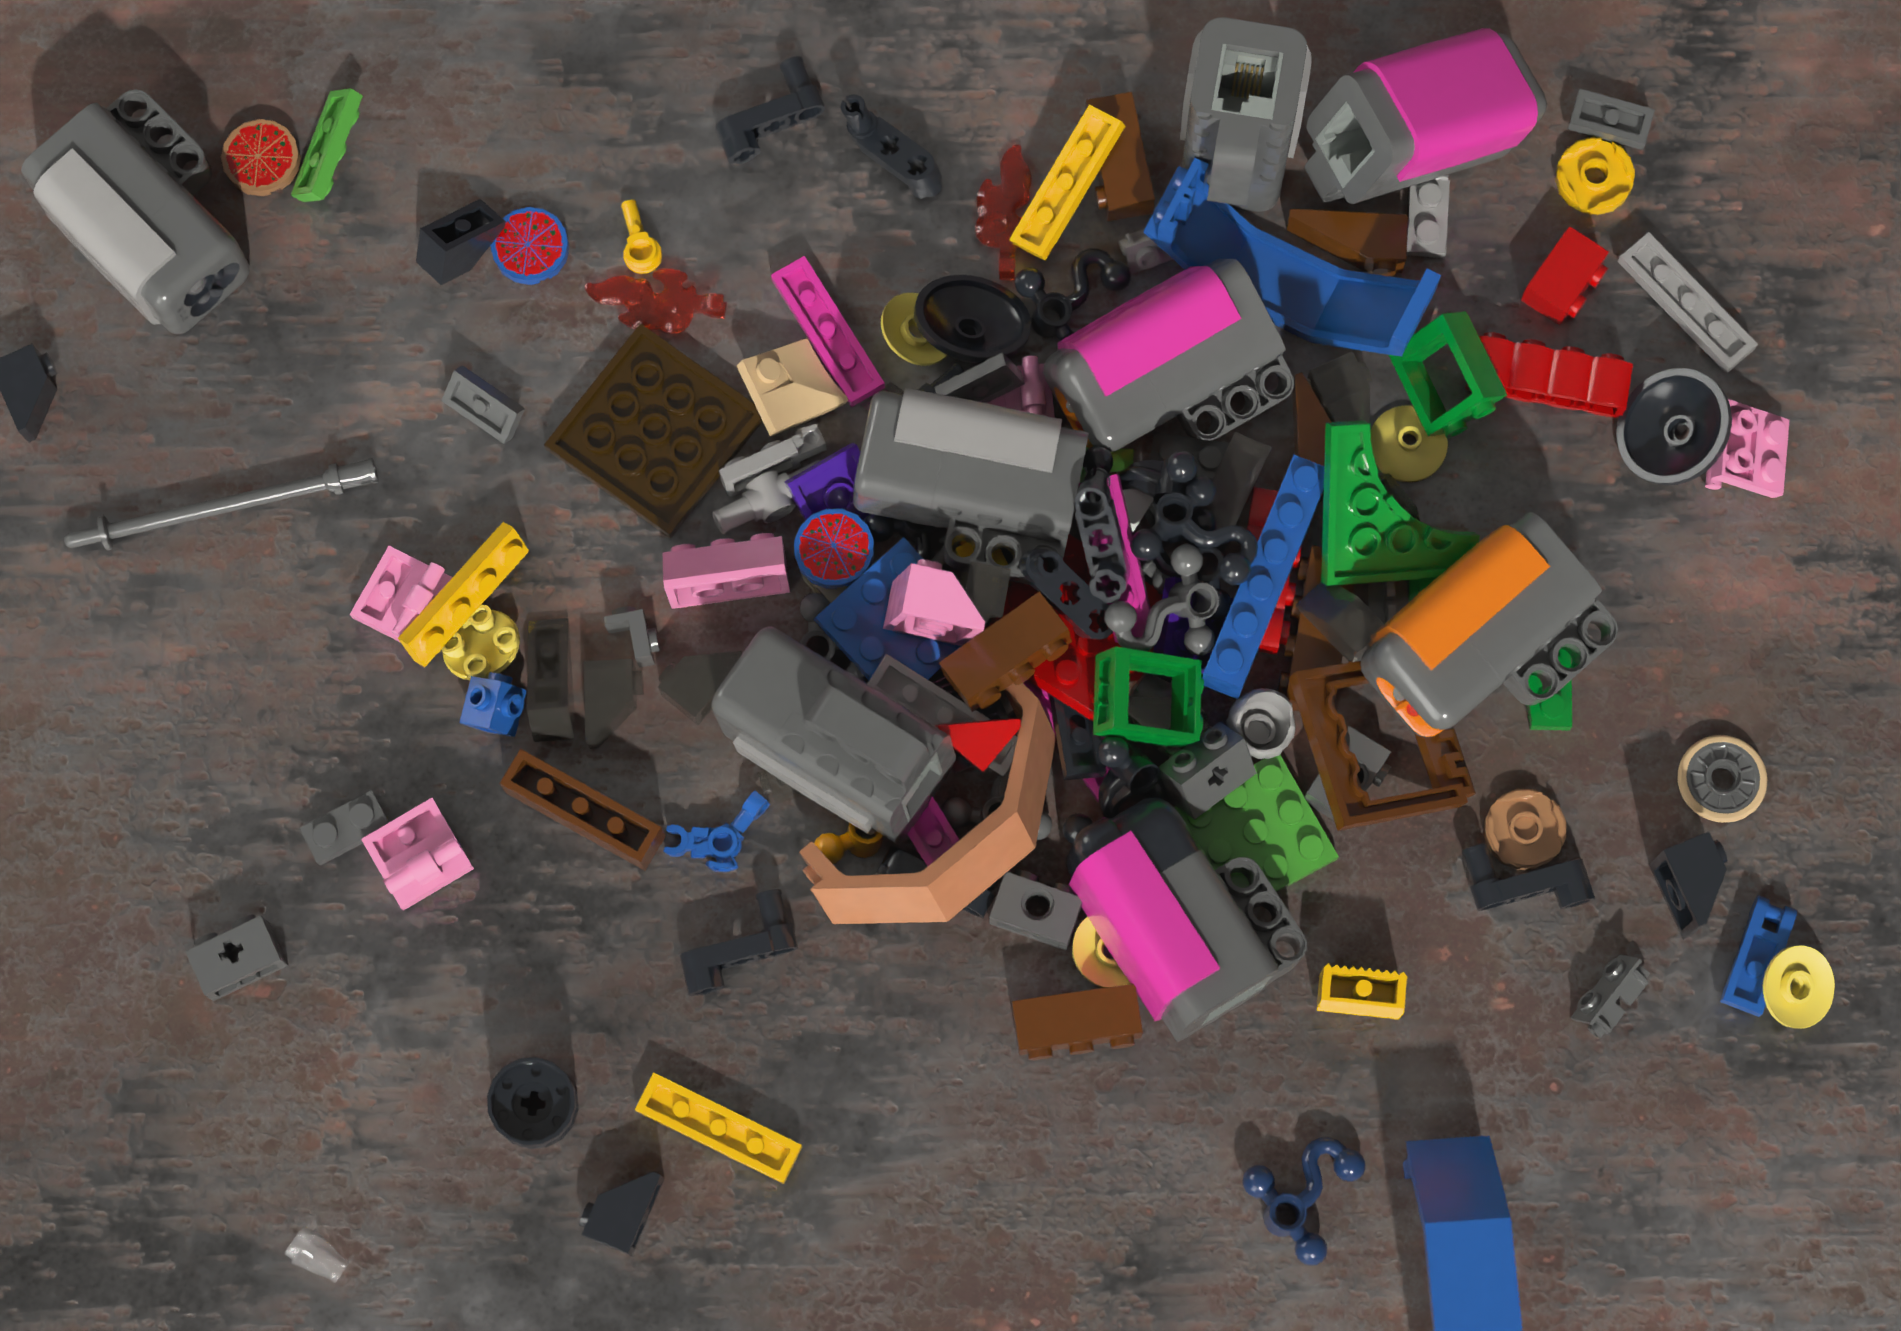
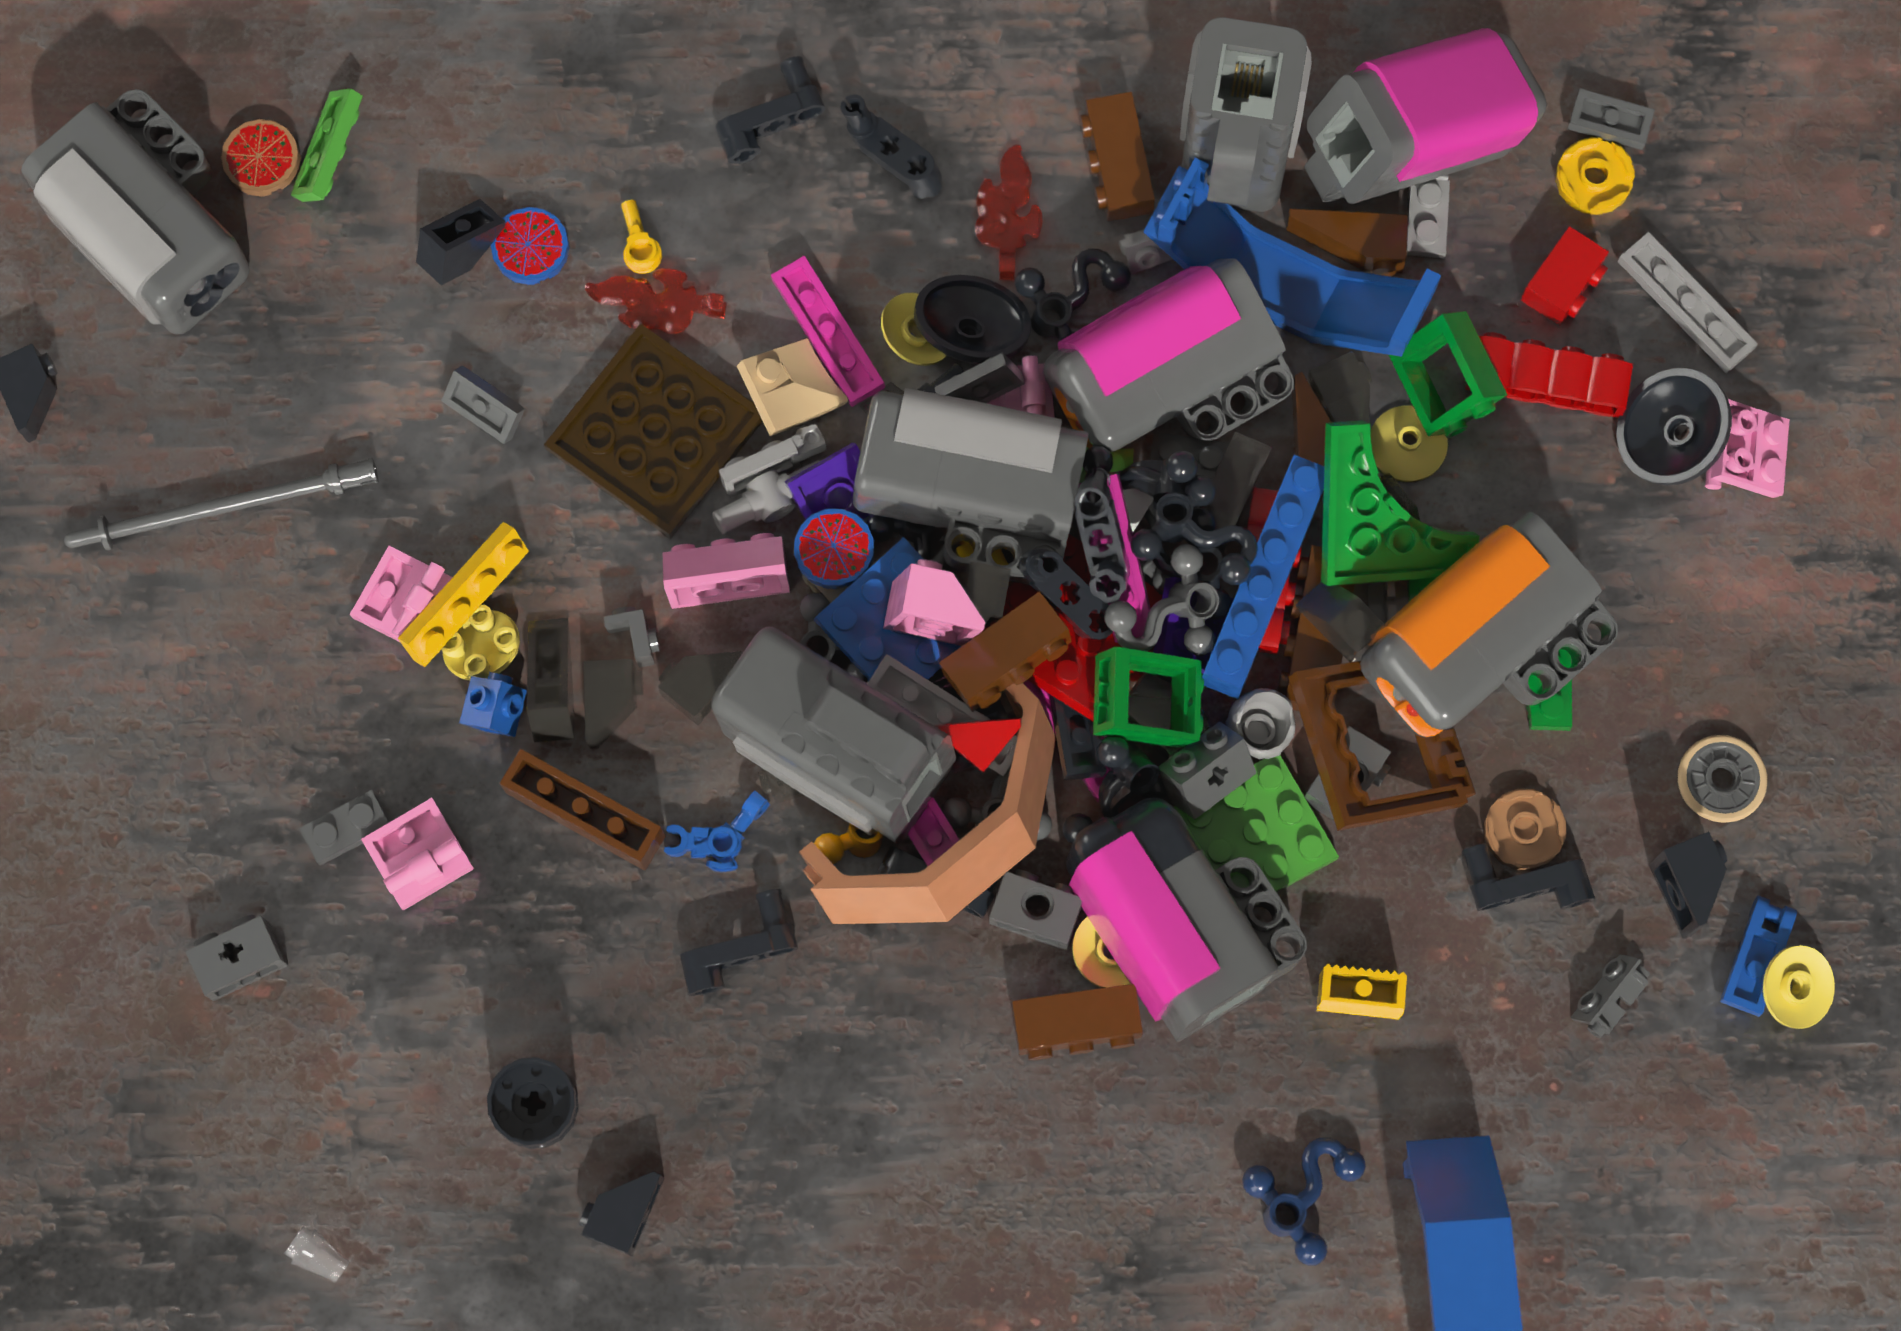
yellow plate [635,1072,803,1184] -> none
yellow plate [1009,105,1125,261] -> none

